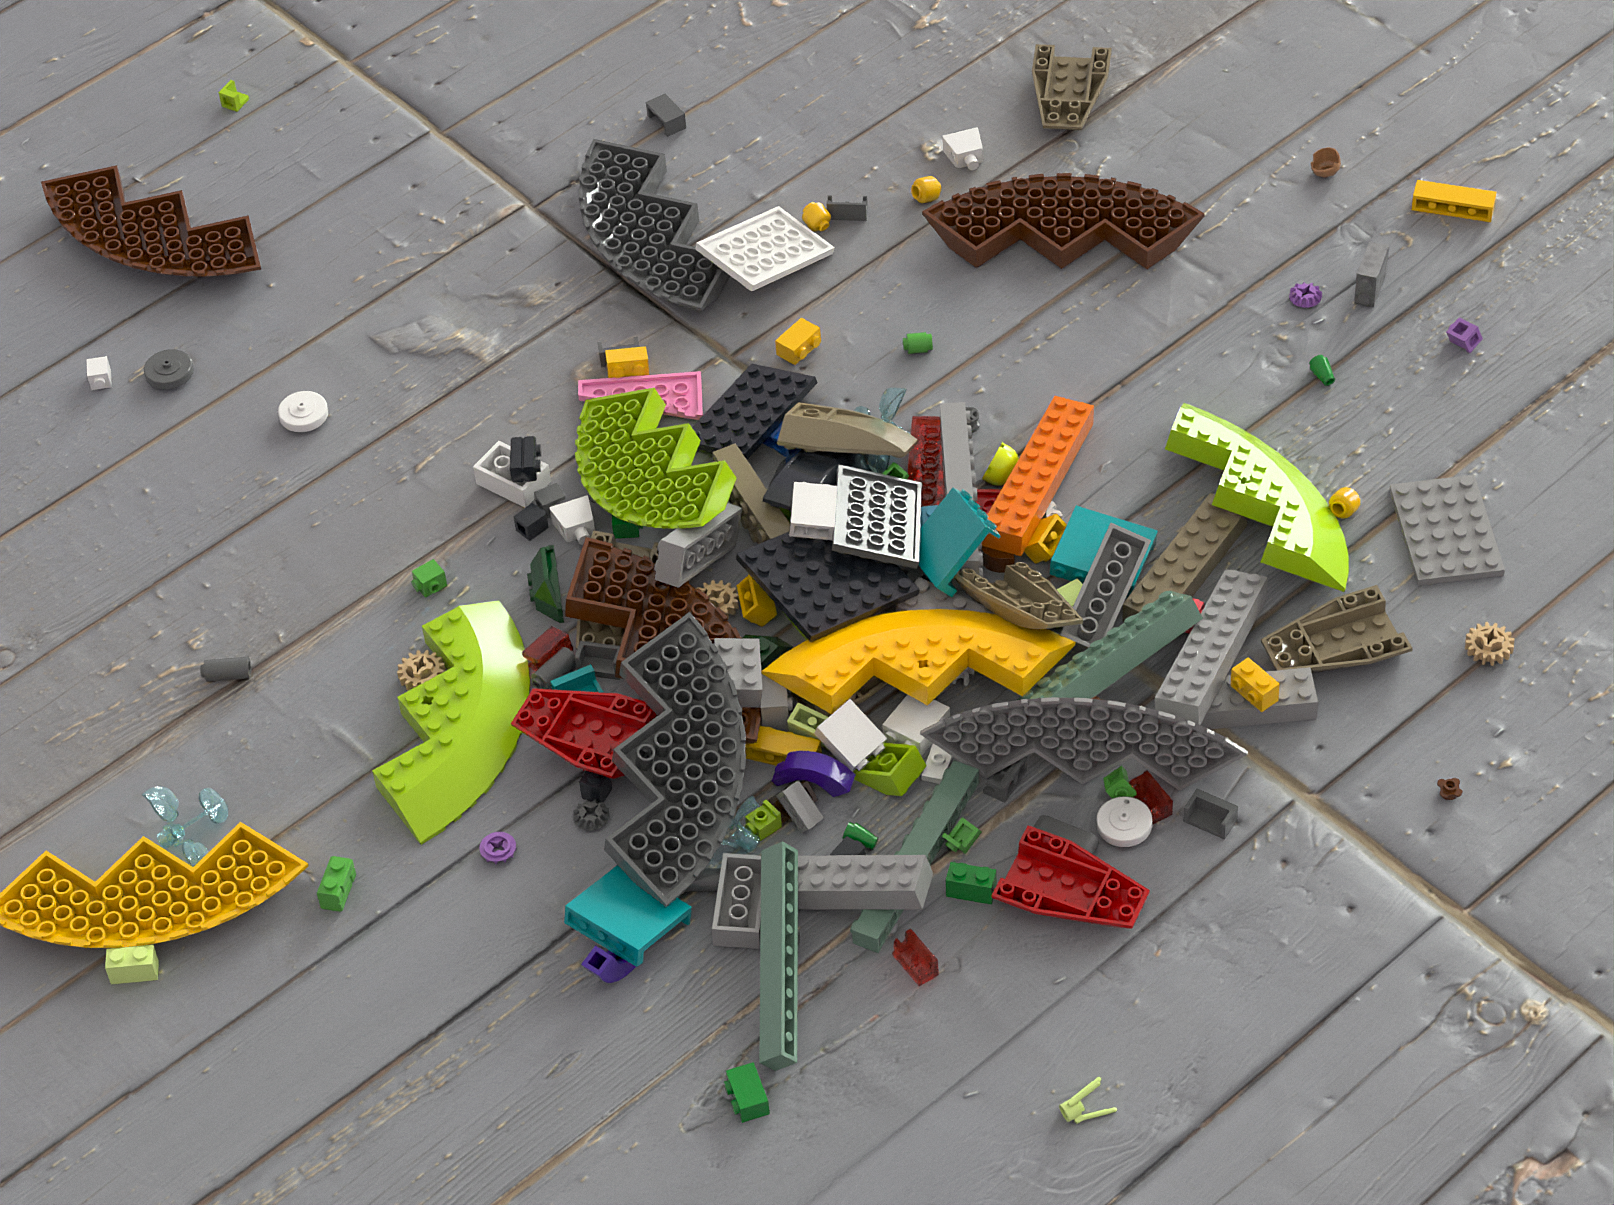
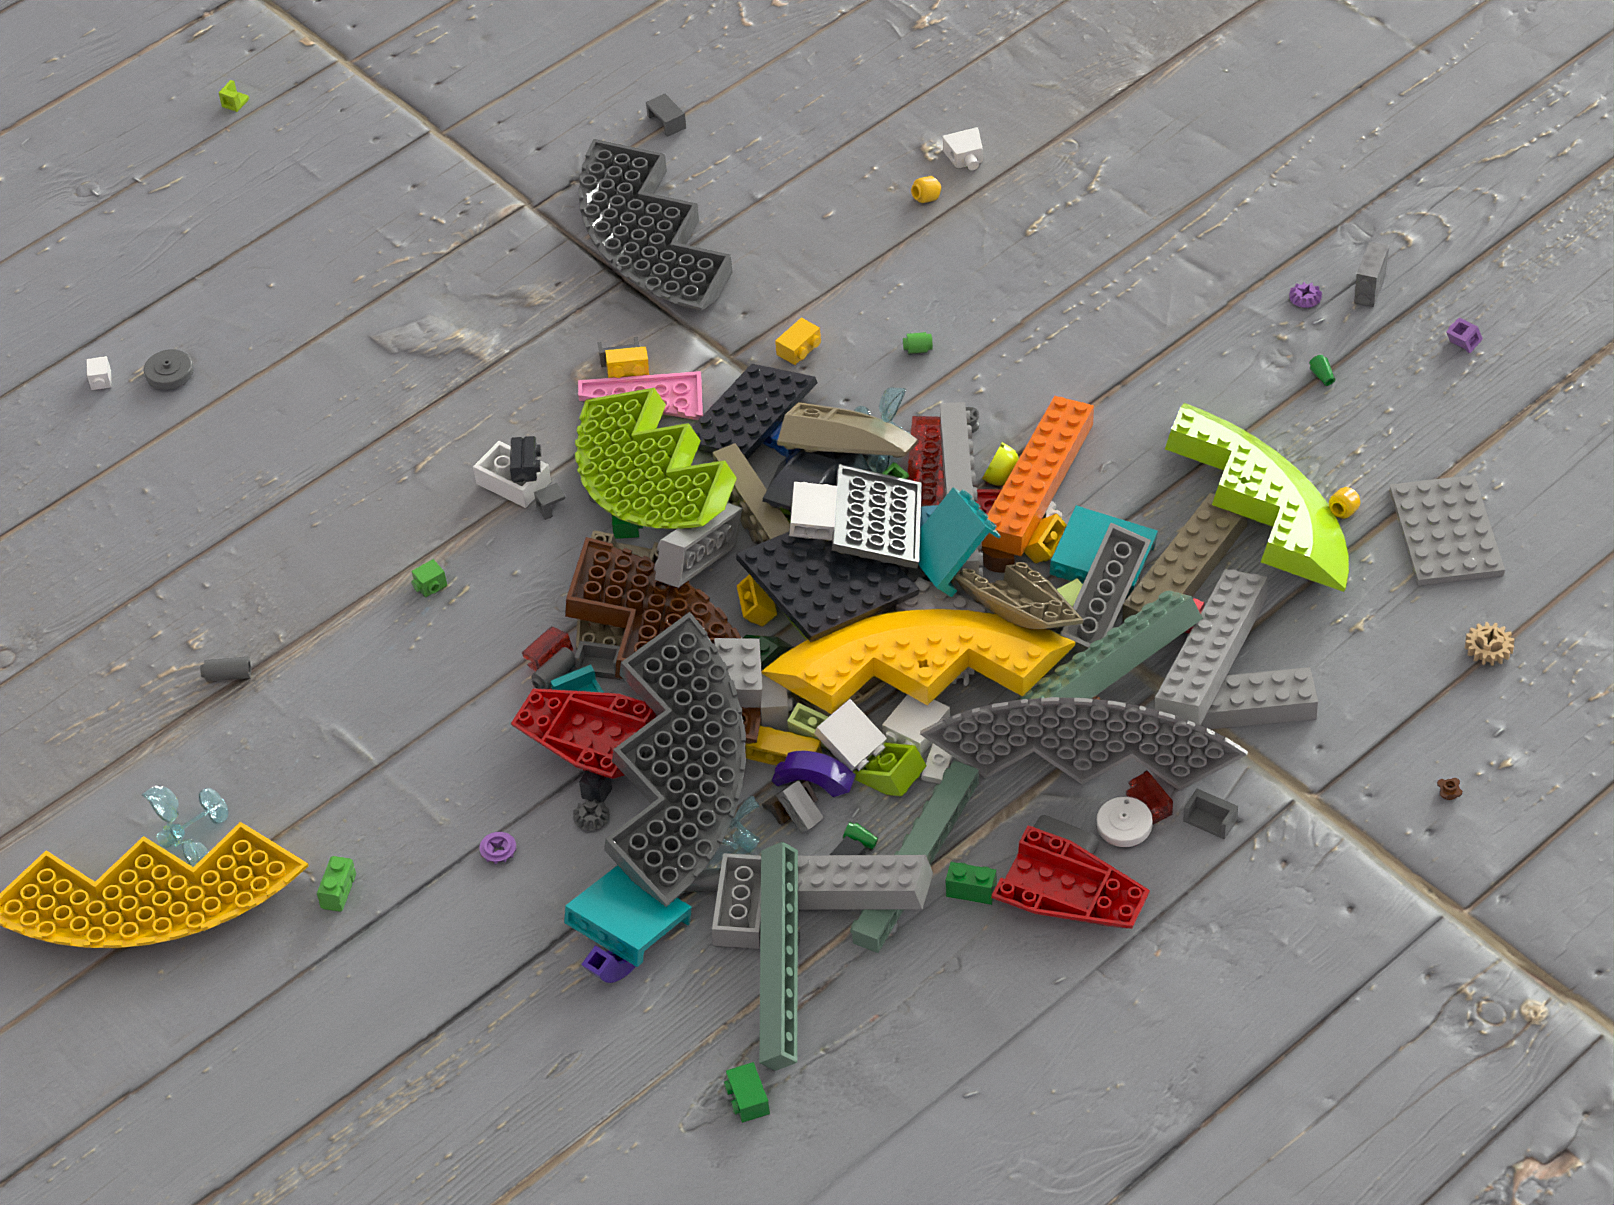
reddish brown brick [41,165,261,276] -> none
yellowish green brick [105,945,159,984] -> none
white wheel [278,391,328,432] -> none
lime brick [372,600,531,845] -> none
tan gear [397,650,446,690] -> none
black brick [513,503,549,541] -> none
dark green wedge [527,545,564,623] -> none
white torso [549,495,595,545] -> none
white plate [695,206,835,292] -> none
tan gear [696,580,740,619] -> none
lime brick [745,800,782,841] -> none
yellow head [802,202,831,232] -> none
dark grey hinge [826,195,868,221] -> none
clear red hinge [892,928,939,986] -> none
reddish brown brick [922,173,1205,269] -> none
bright green bracket [942,817,982,854] -> none
dark grey hinge [983,756,1027,802] -> none
dark tan wedge [1032,44,1112,130] -> none
yellowish green plant [1059,1077,1117,1124] -> none
bright green bracket [1103,766,1137,799] -> none
yellow brick [1230,657,1280,712] -> none
dark tan wedge [1261,585,1413,673] -> none
medium nougat hair [1311,147,1341,178] -> none
yellow brick [1411,180,1497,222] -> none

